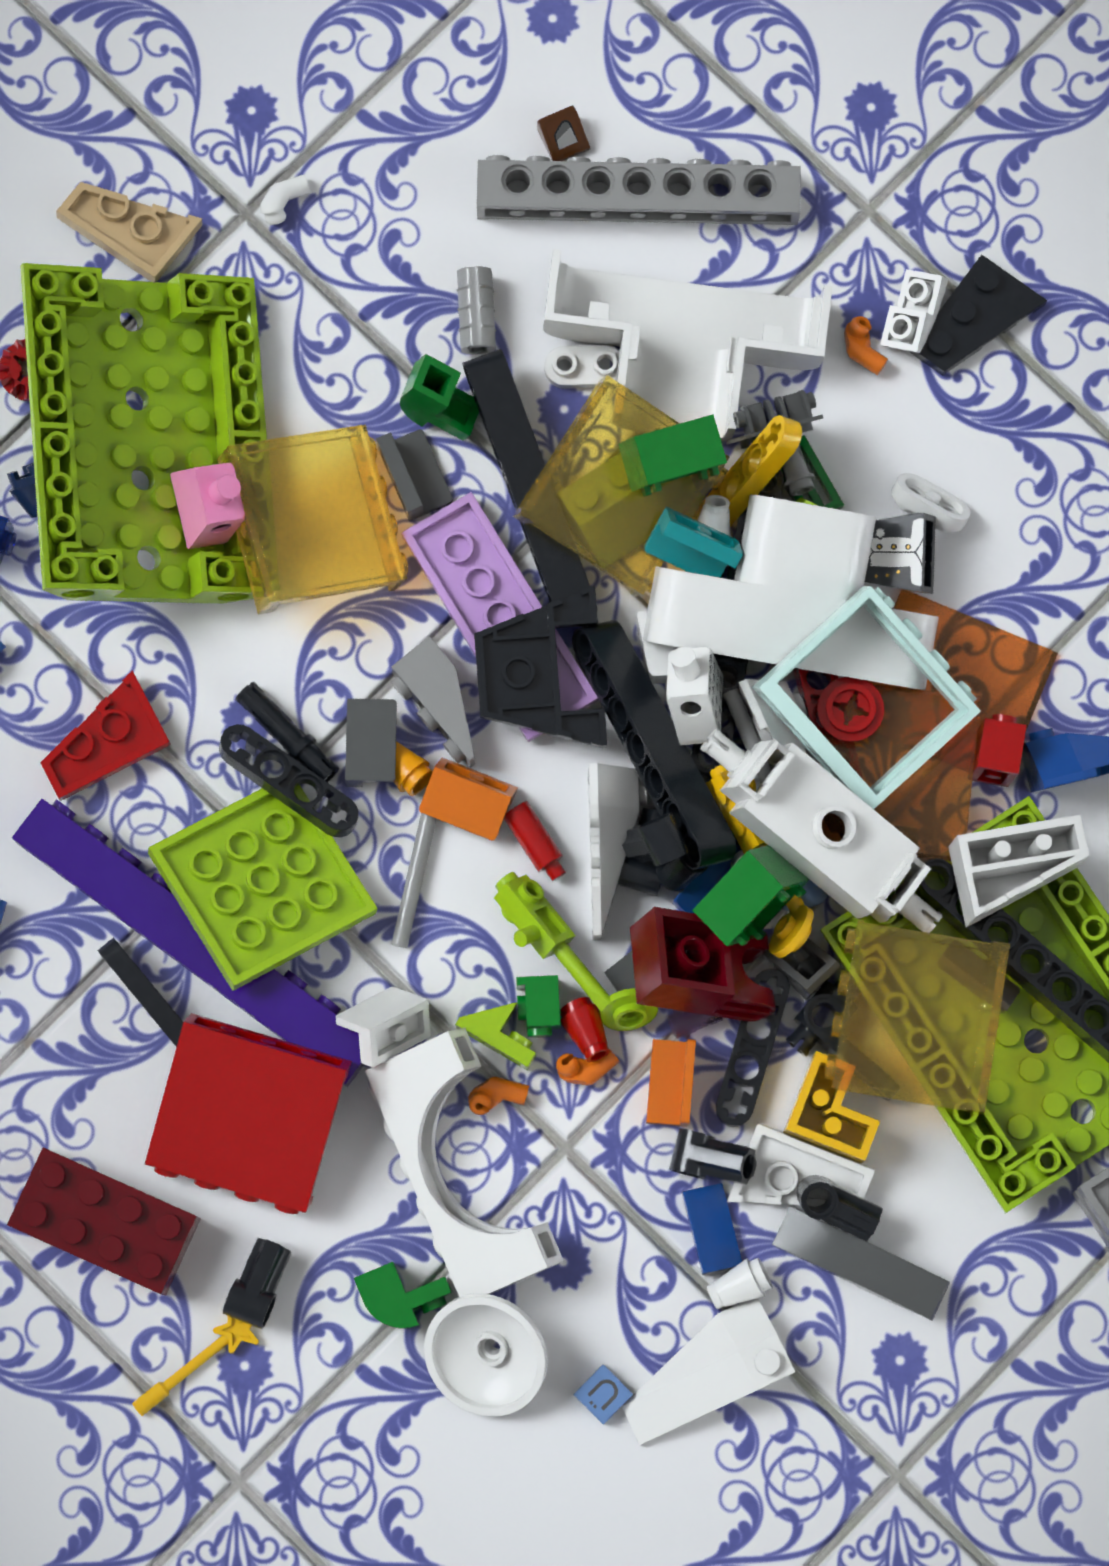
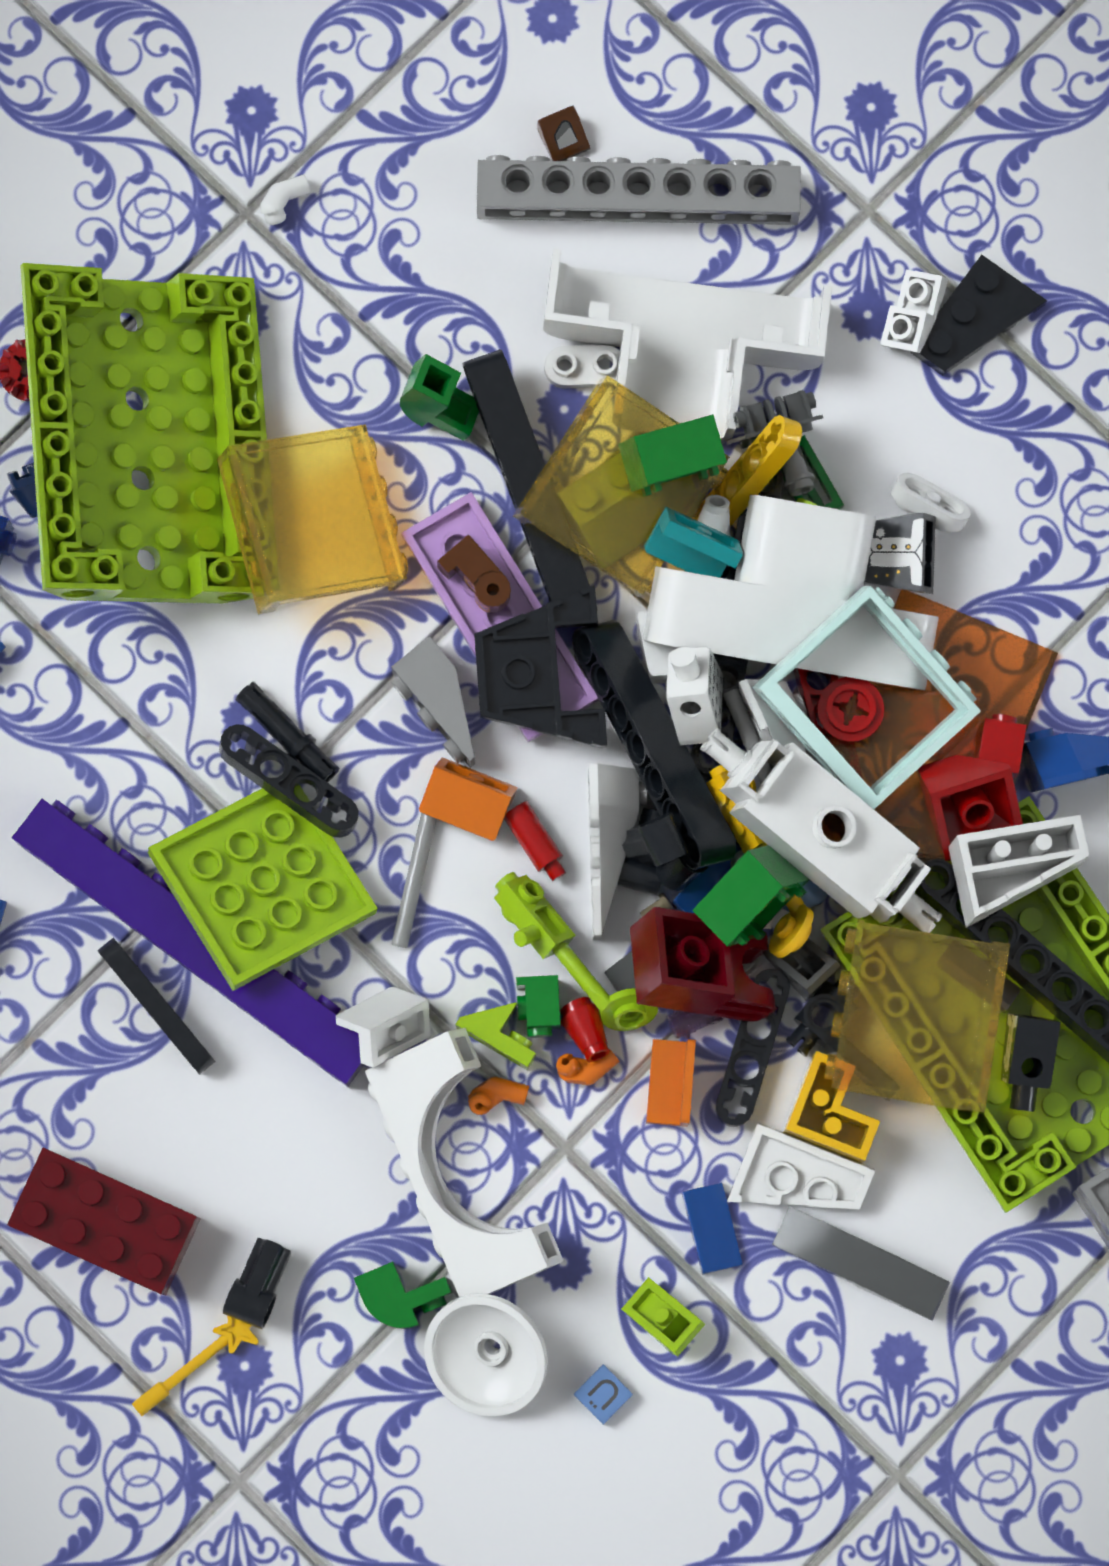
red wing [40,670,171,801] -> none
tan wing [56,182,202,282] -> none
red panel [145,1013,352,1214] -> none
bright pink torso [170,462,245,549] -> none
dark grey panel [345,699,397,787] -> none
dark grey panel [376,429,453,521] -> none
light orange cone [394,741,433,796] -> none
light grey axle [457,266,496,354] -> none
white wedge [622,1298,795,1445] -> none
black piece [669,1128,757,1185] -> none
white cone [707,1258,773,1309] -> none
black piece [796,1175,883,1242] -> none
orange arm [844,316,888,376] -> none
none -> reddish brown leg [437,534,511,613]
none -> lime slope [621,1277,705,1357]
none -> dark tan piece [640,892,674,917]
none -> red slope [917,755,1023,860]
none -> black torso [1001,1013,1061,1112]

